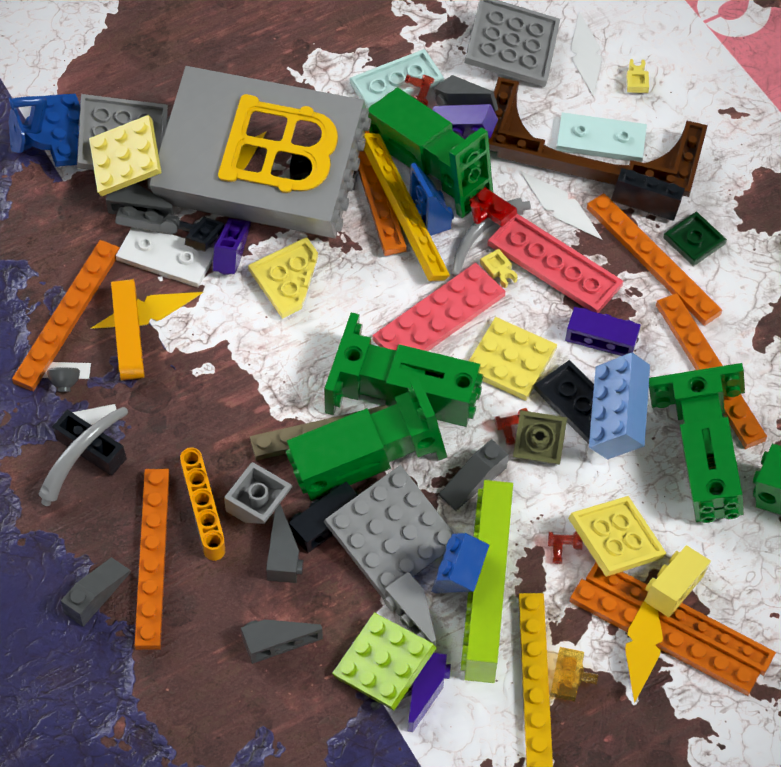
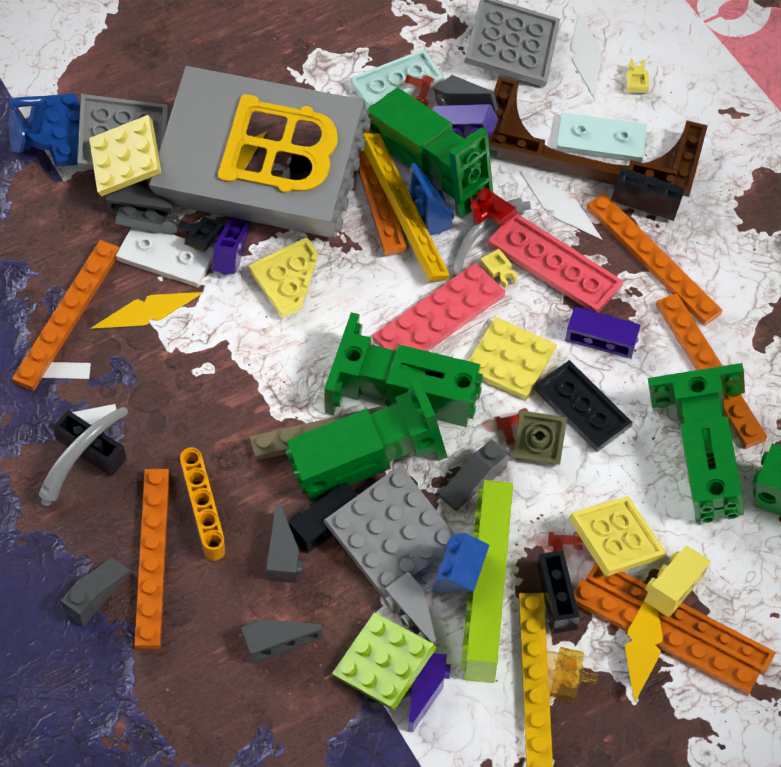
dark grey brick [47,367,80,392] -> none
light orange beam [111,279,145,381] -> none
light grey slope [224,462,292,524] -> none
medium blue brick [589,352,650,460] -> none
dark green tile [663,211,727,266] -> none
none -> black brick [537,550,580,633]

